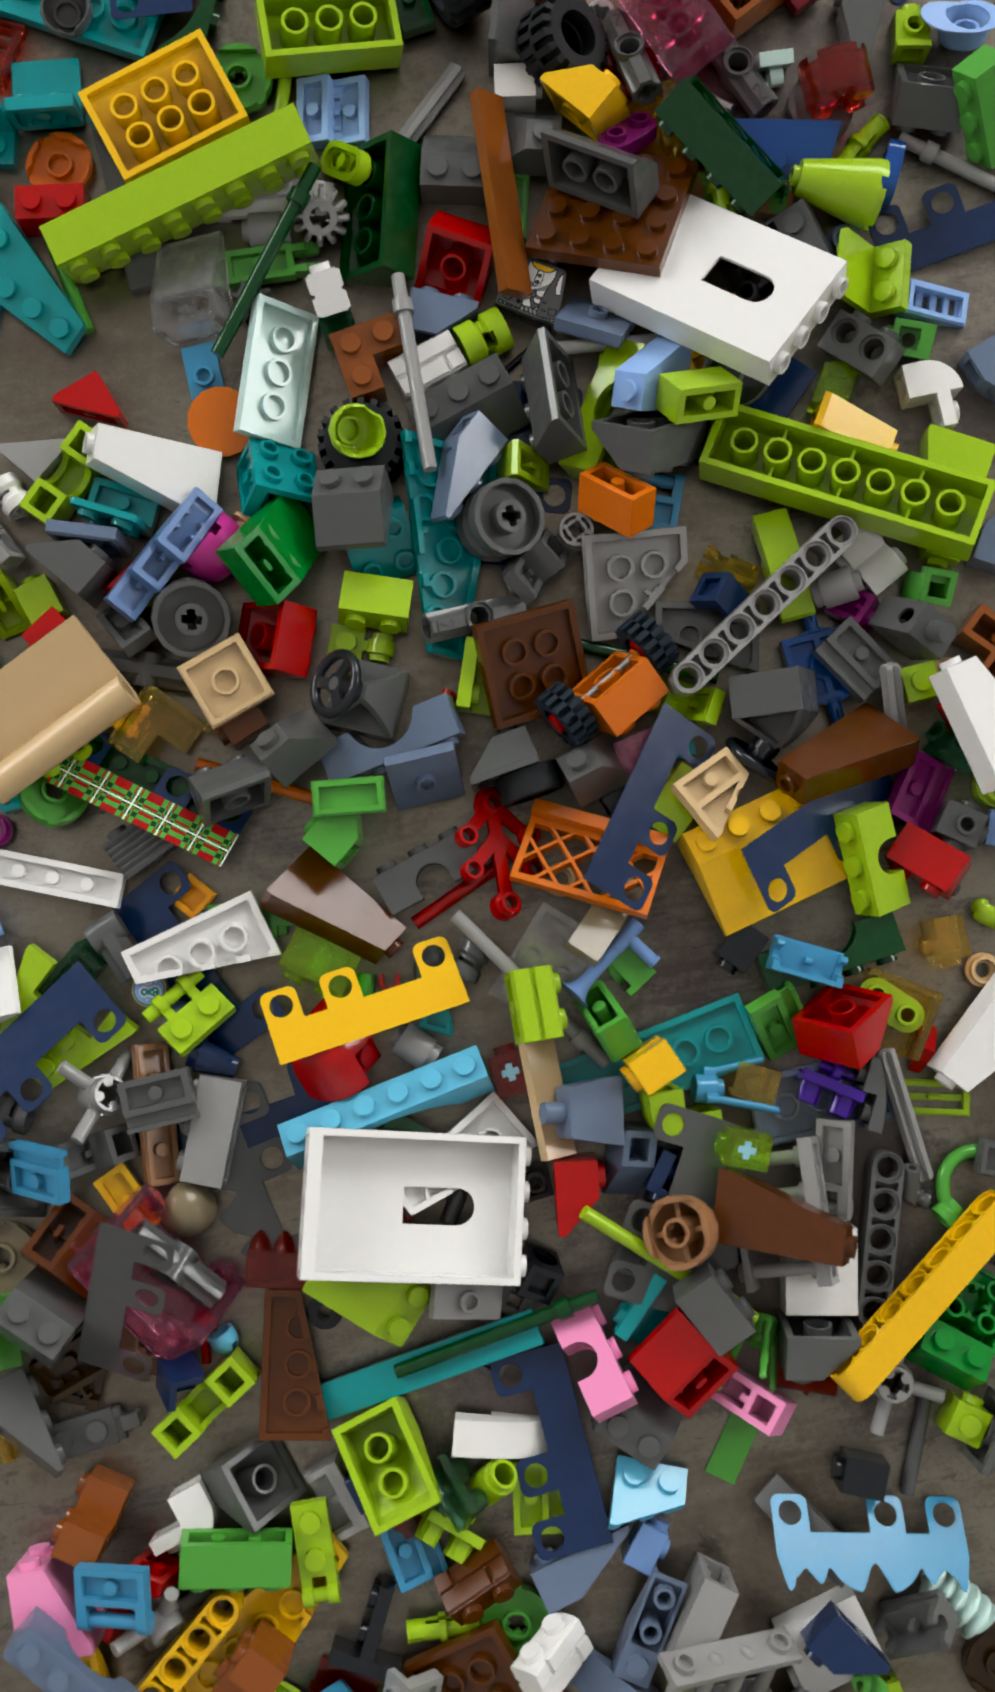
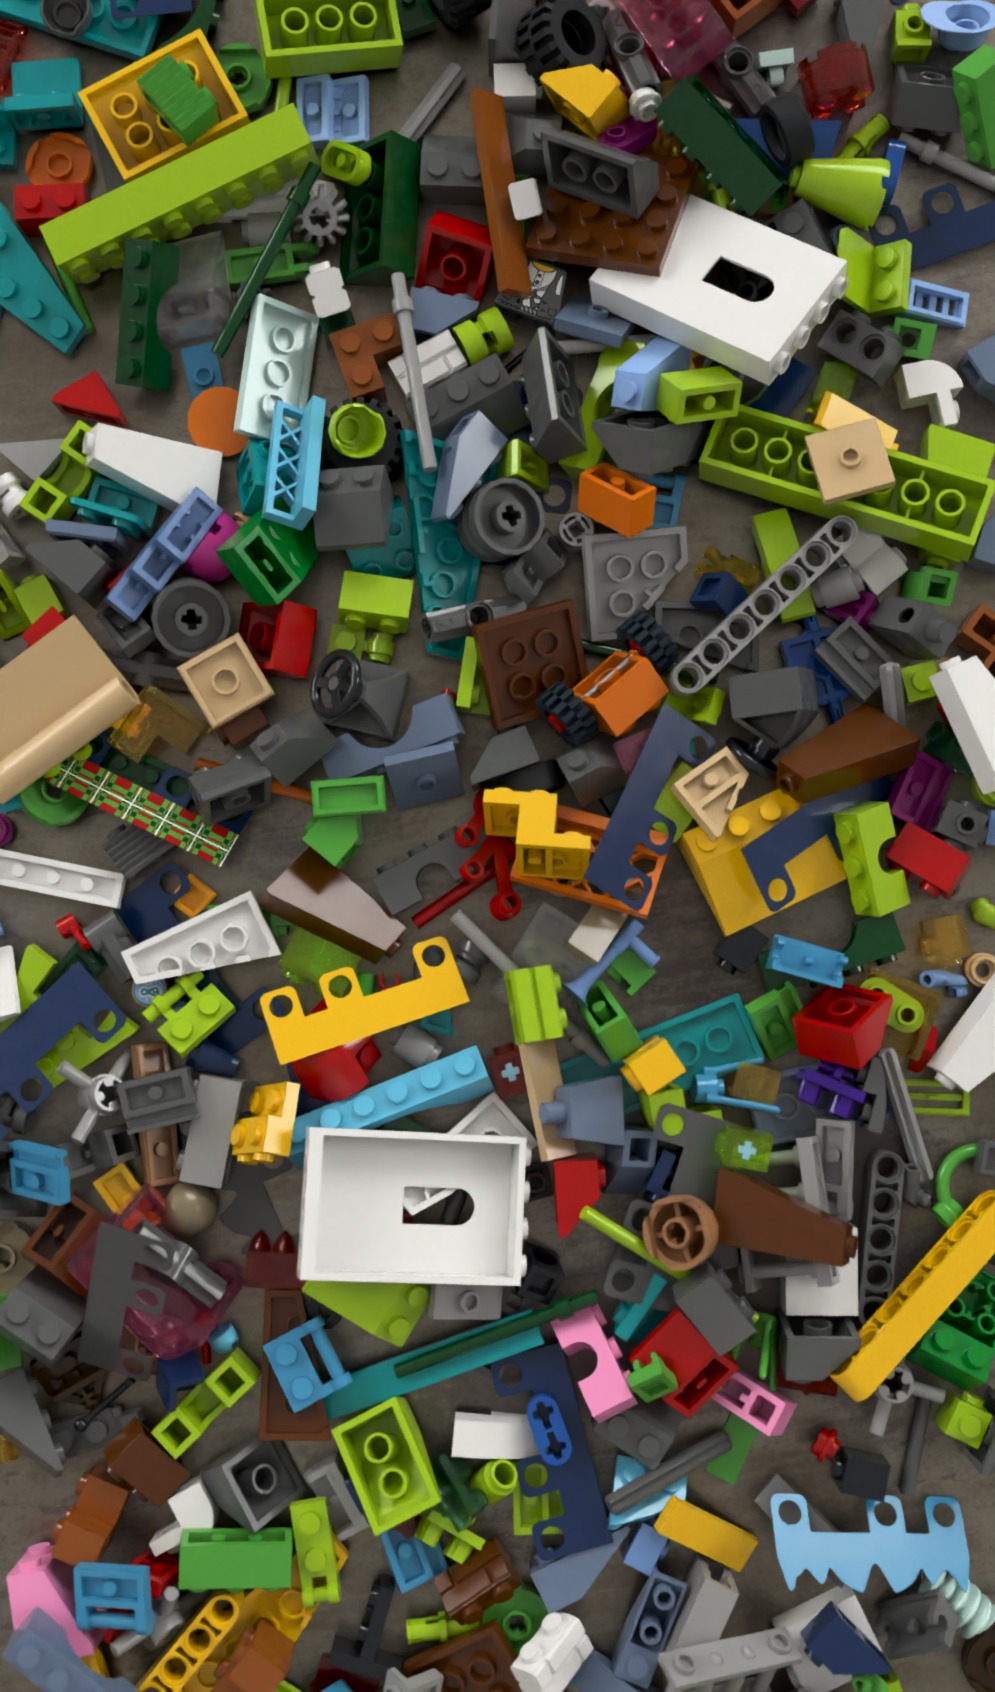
none -> red hand [56,914,91,950]
none -> black hinge [74,1377,137,1432]
none -> reddish brown brick [103,1417,191,1508]
none -> dark green arch [115,238,181,391]
none -> bright green brick [136,54,219,146]
none -> yellow plate [230,1081,300,1165]
none -> medium azure fence [262,395,326,531]
none -> dark azure plate [262,1315,353,1414]
none -> yellow bracket [483,787,591,881]
none -> white slope [508,178,543,220]
none -> blue beam [526,1393,572,1466]
none -> dark grey axle [605,1431,733,1515]
none -> bright green tile [627,1352,679,1403]
none -> white plate [629,87,662,122]
none -> yellow tile [653,1495,759,1572]
none -> black tyre [759,92,815,169]
none -> tan plate [805,417,896,506]
none -> red plate [810,1426,841,1463]
none -> medium blue arm [919,969,968,998]

